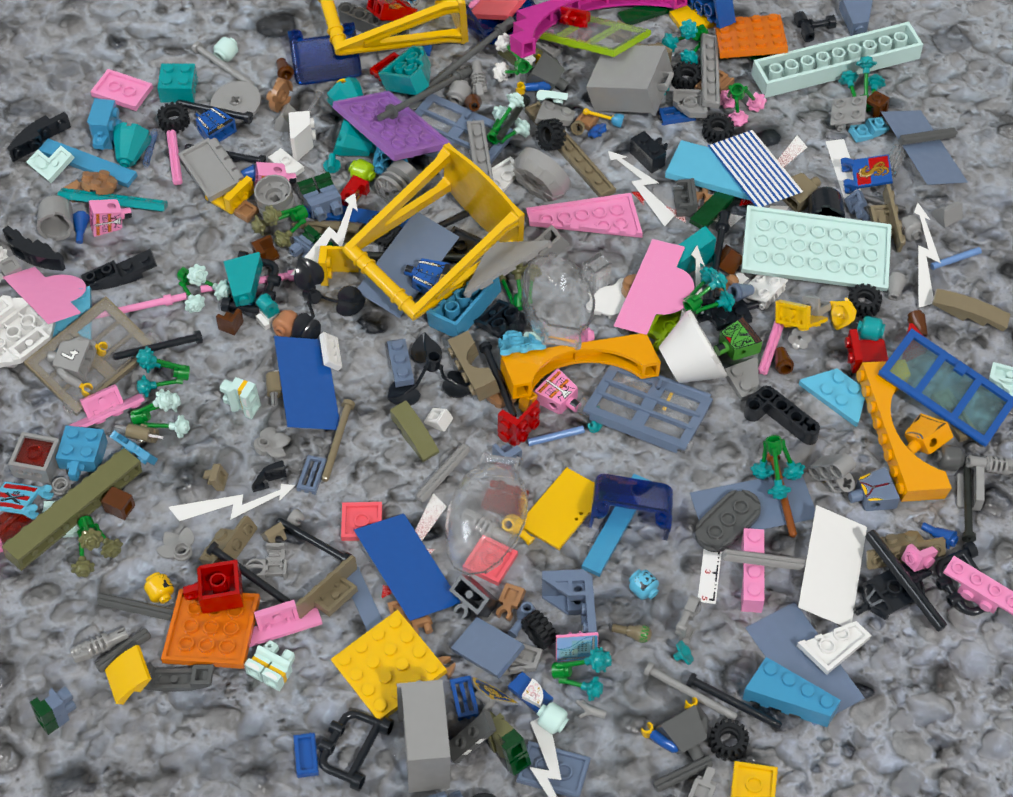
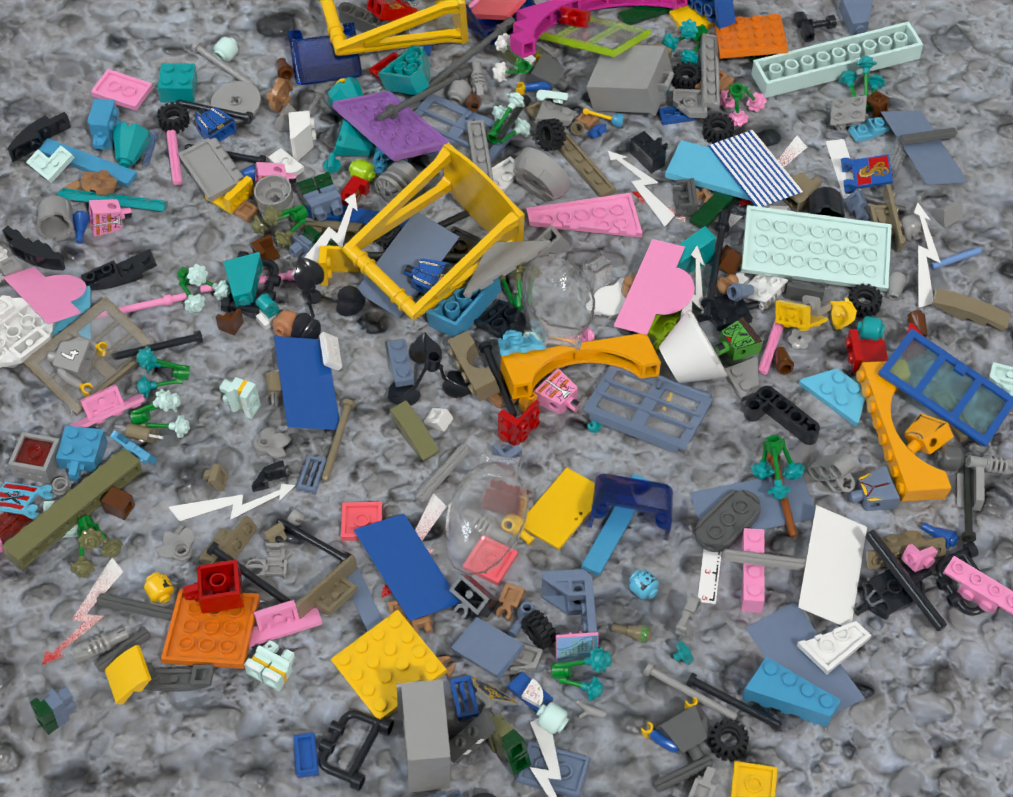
medium blue bar [527,425,585,446] -> none
plant [683,266,735,315] -> none
none -> sticker [42,558,123,665]
none -> dark grey hinge [785,276,826,302]

